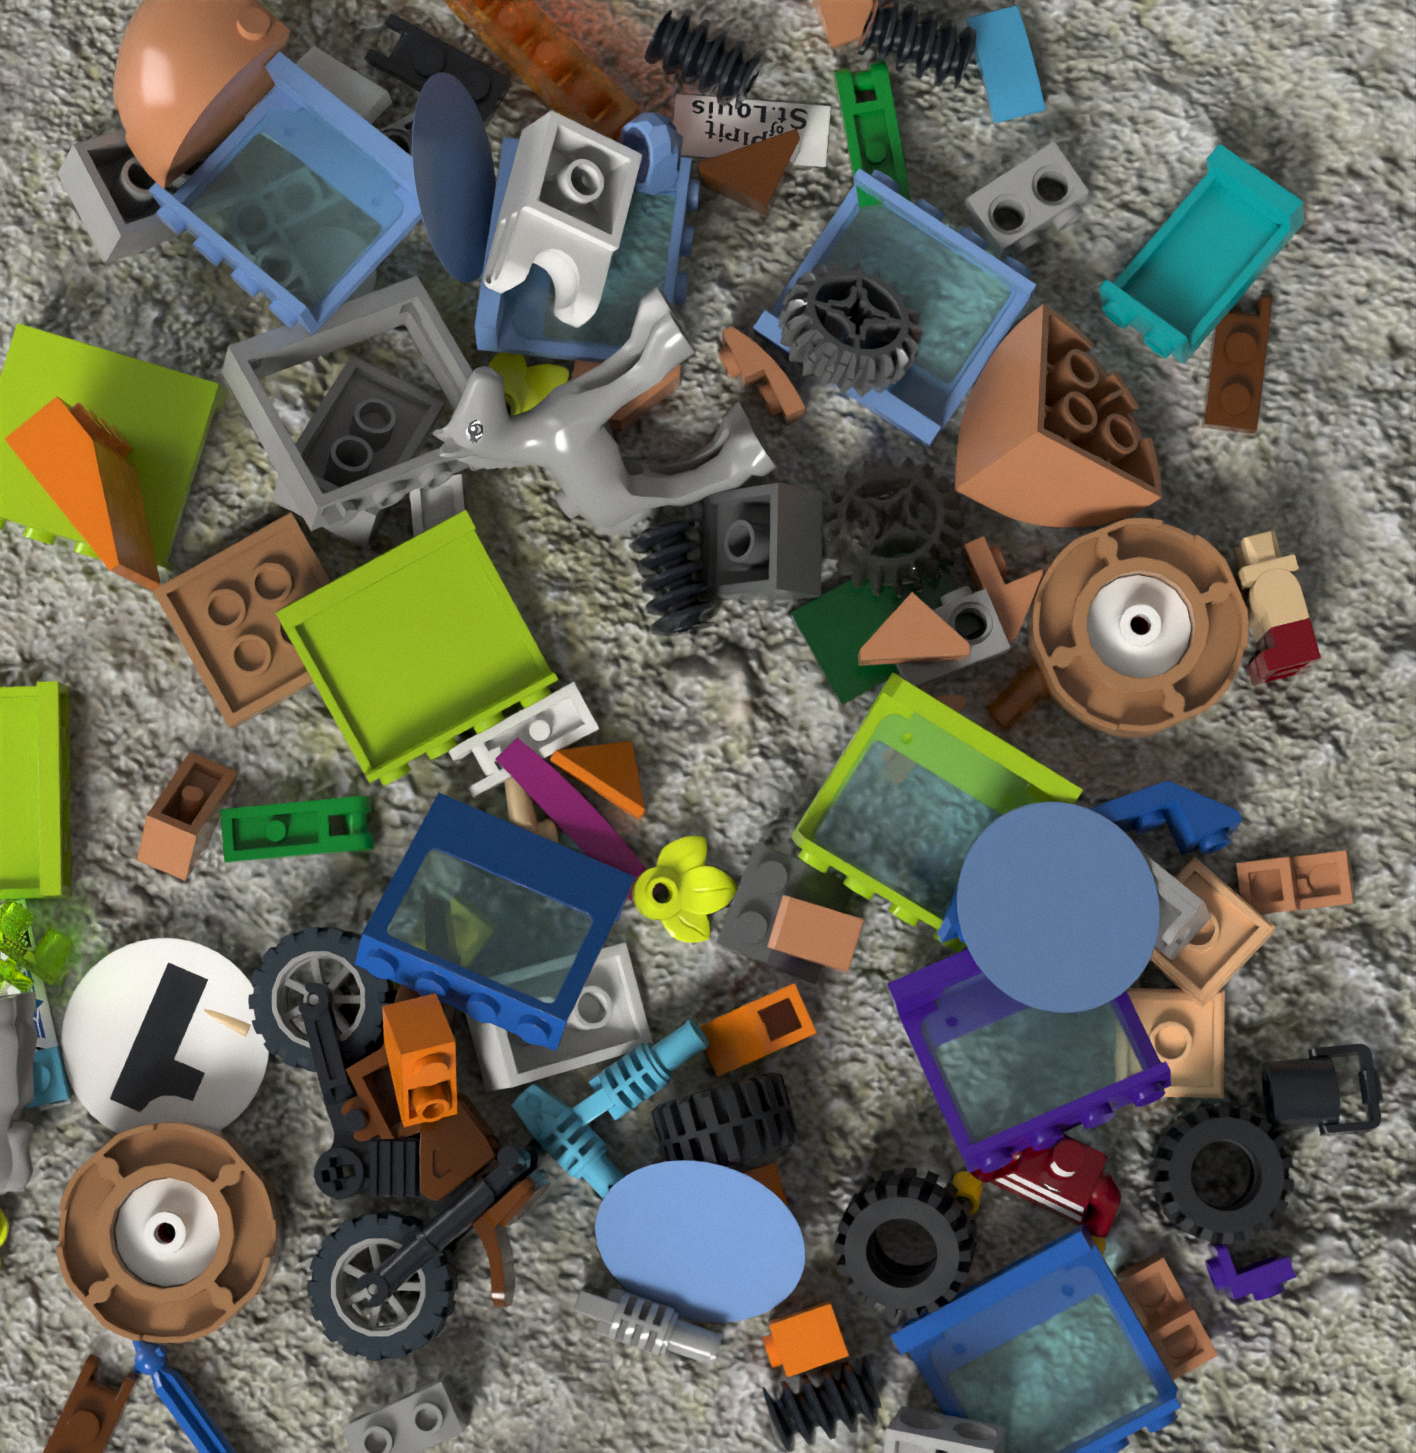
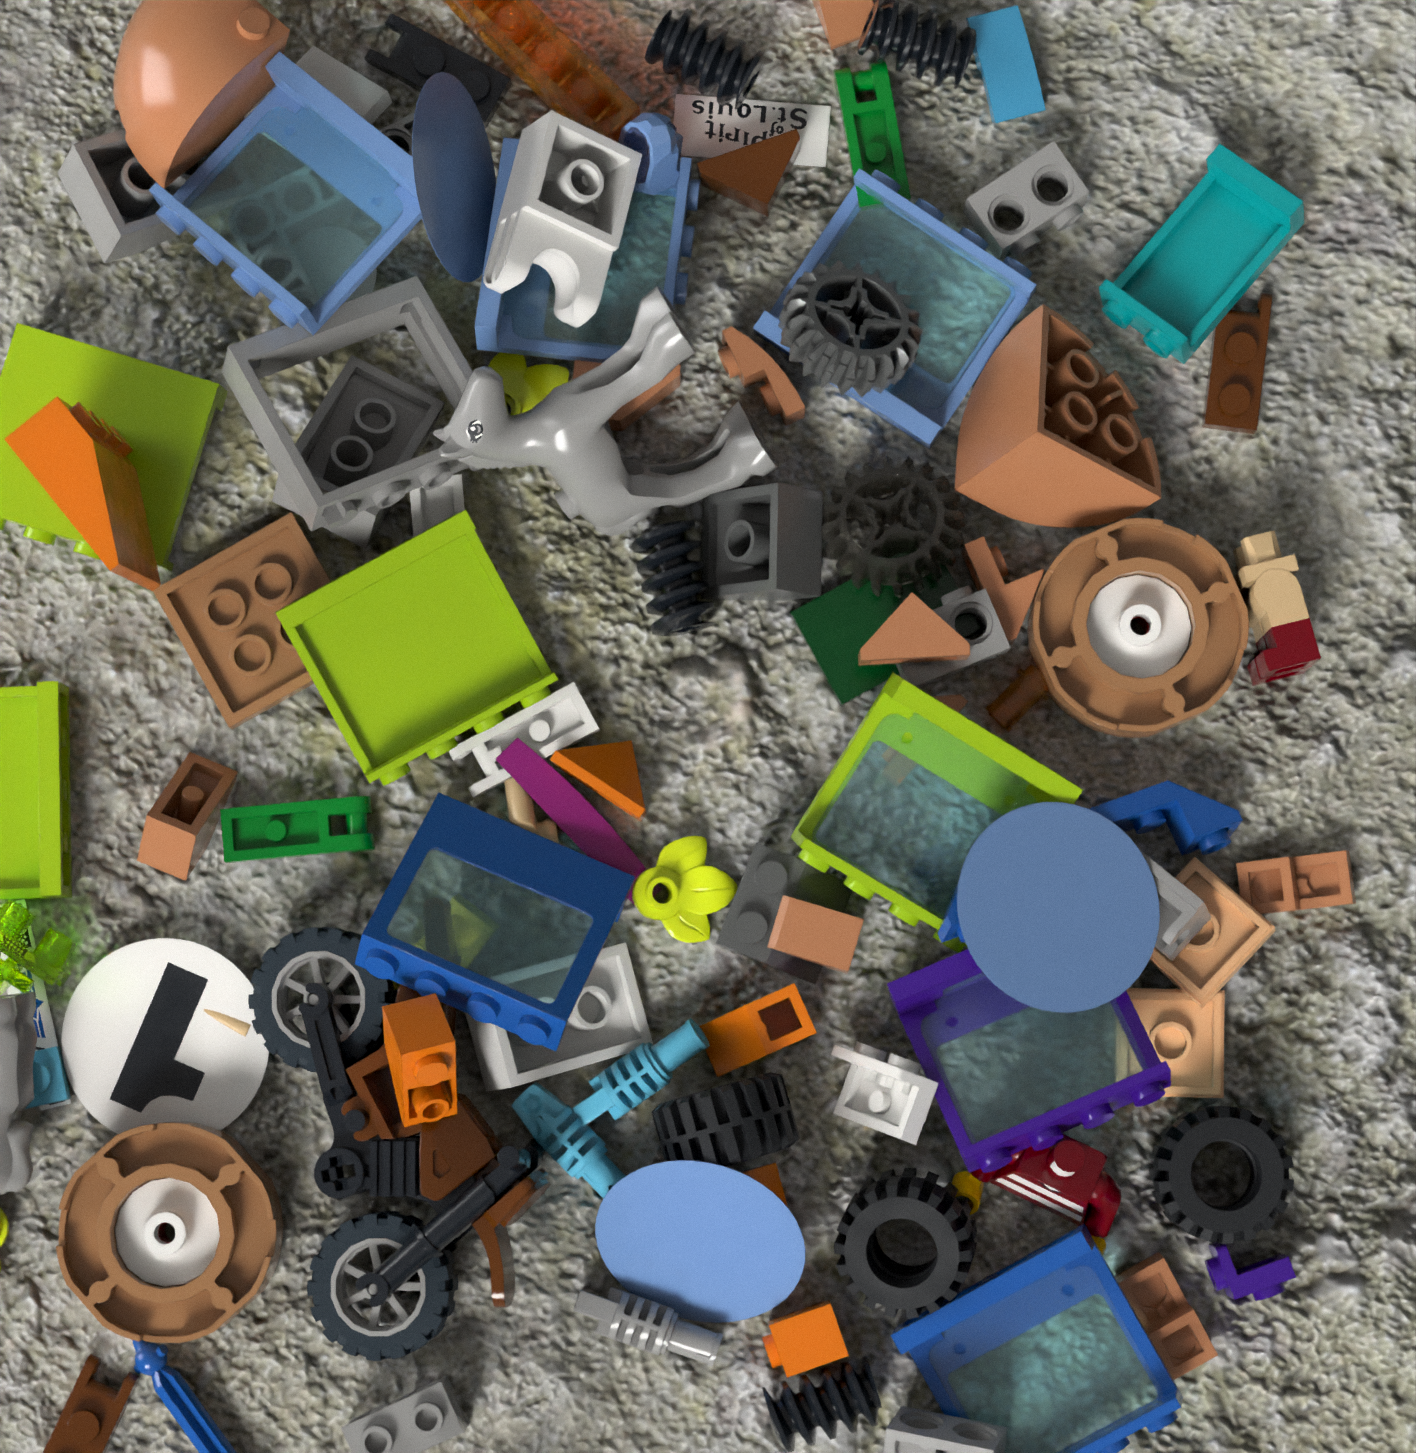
black piece [1261,1044,1384,1136] -> none
none -> white bracket [831,1042,938,1145]

